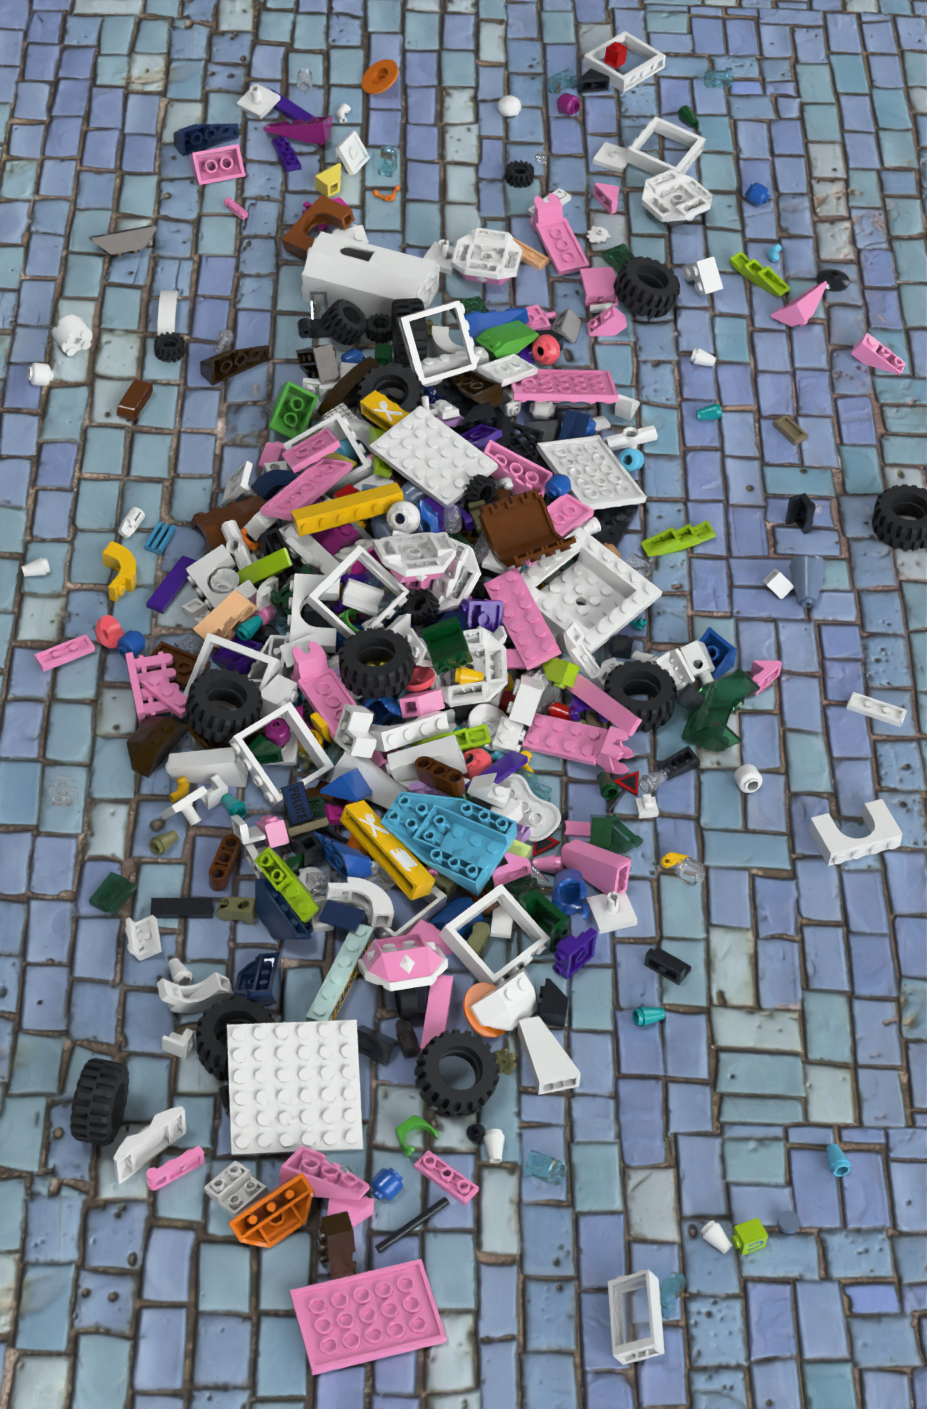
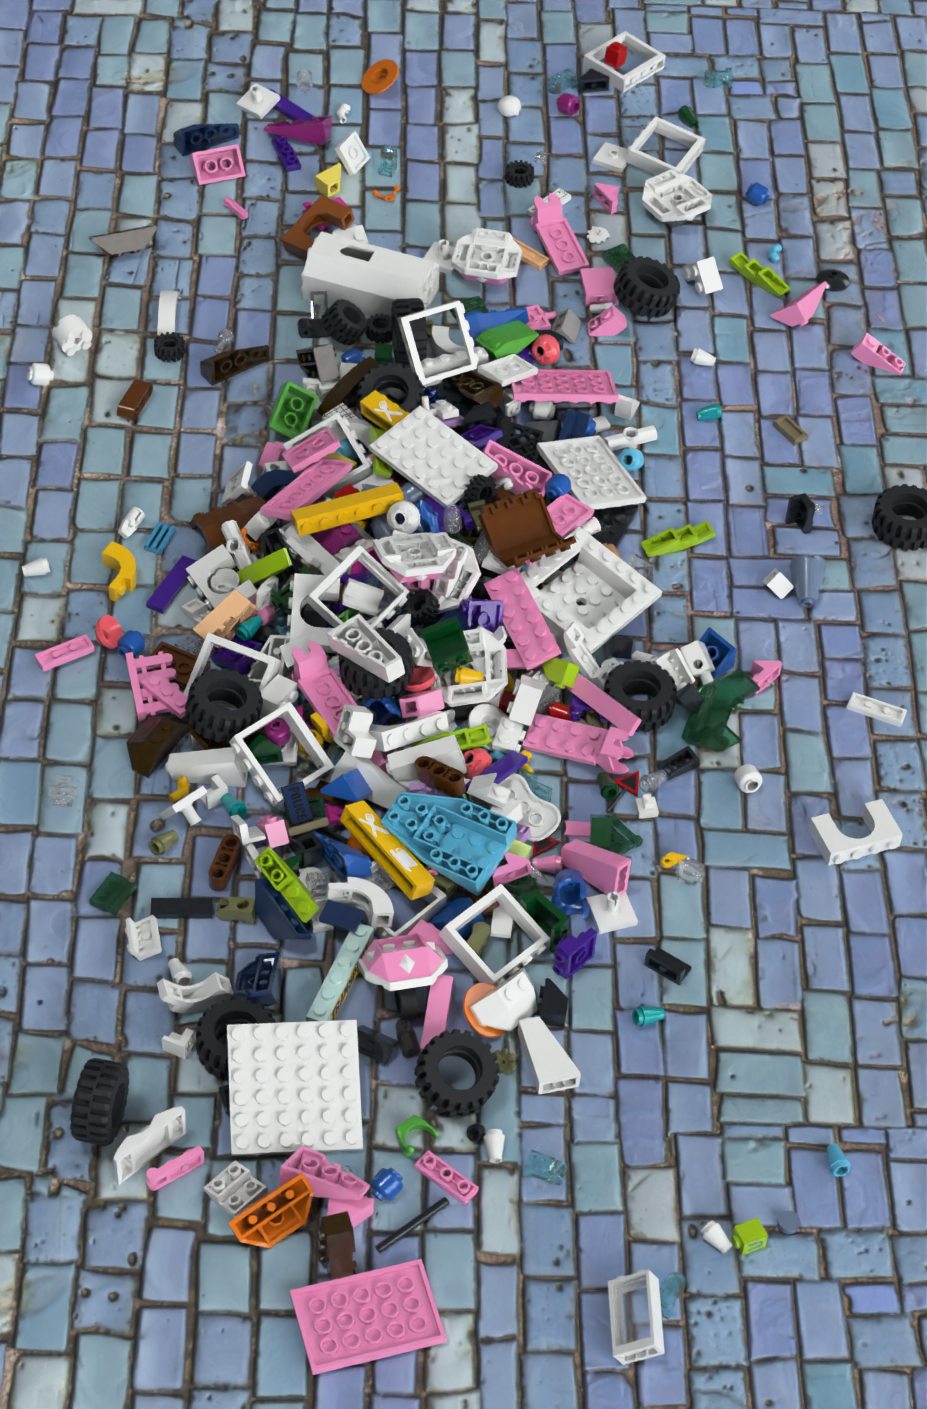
teal arm [629,617,647,630] -> none
none -> white wedge [327,614,405,683]

